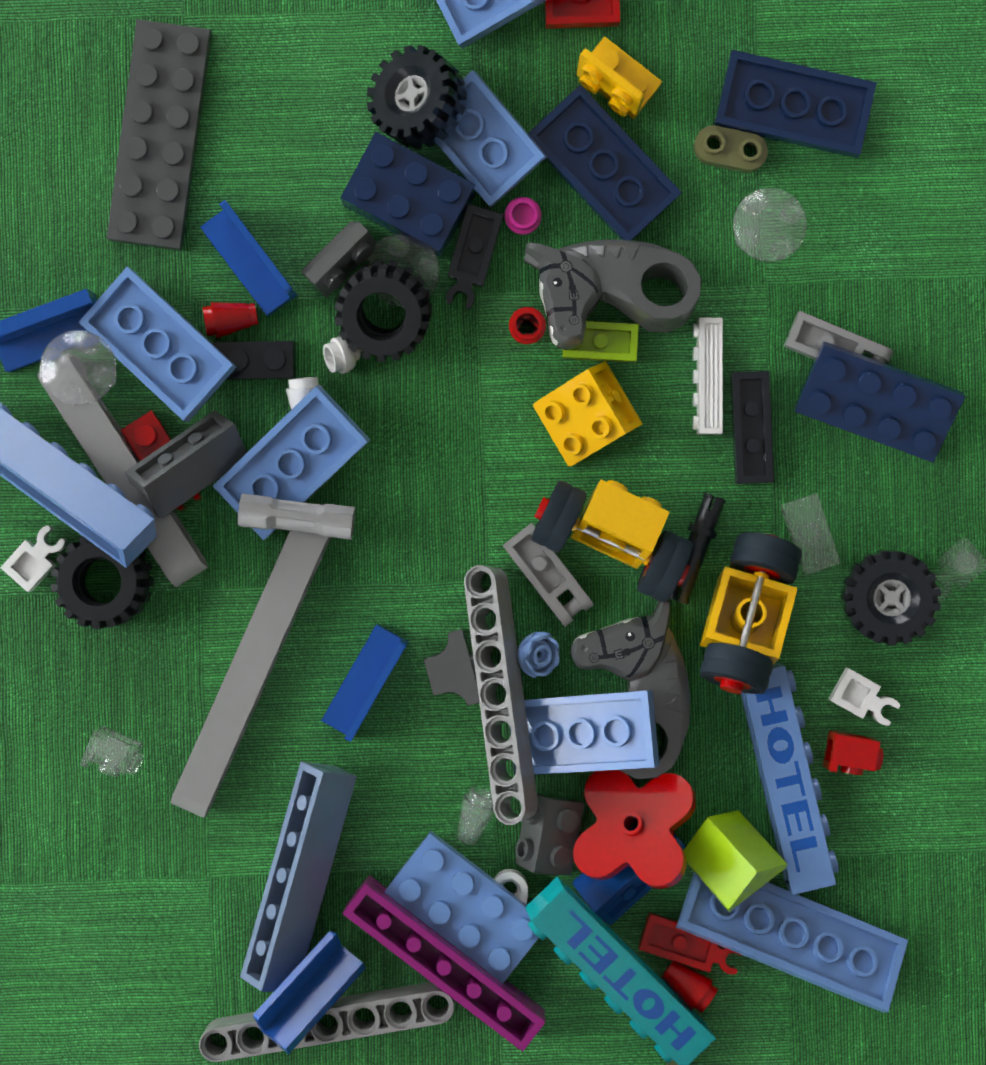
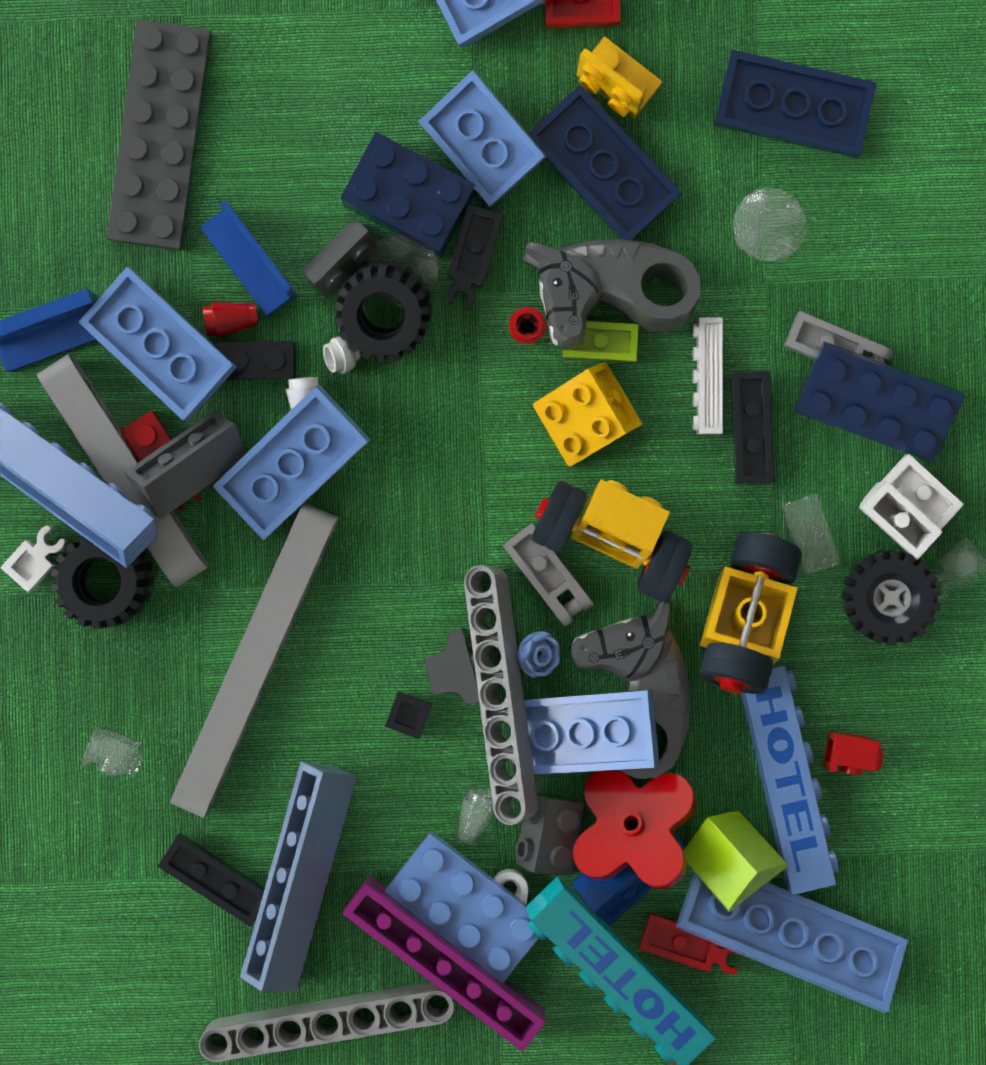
clear dish [40,330,117,405] -> none
light grey axle [238,493,356,540] -> none
blue panel [253,930,366,1055] -> none
blue panel [321,624,409,742] -> none
black wheel [367,45,467,149] -> none
dark pink plate [505,197,542,235] -> none
red cone [661,961,718,1013] -> none
black pin [670,492,727,605] -> none
olive plate [693,125,768,173] -> none
white plate [828,668,901,726] -> none
none -> black plate [157,833,265,927]
none -> black plate [385,690,433,739]
none -> white brick [859,454,964,560]

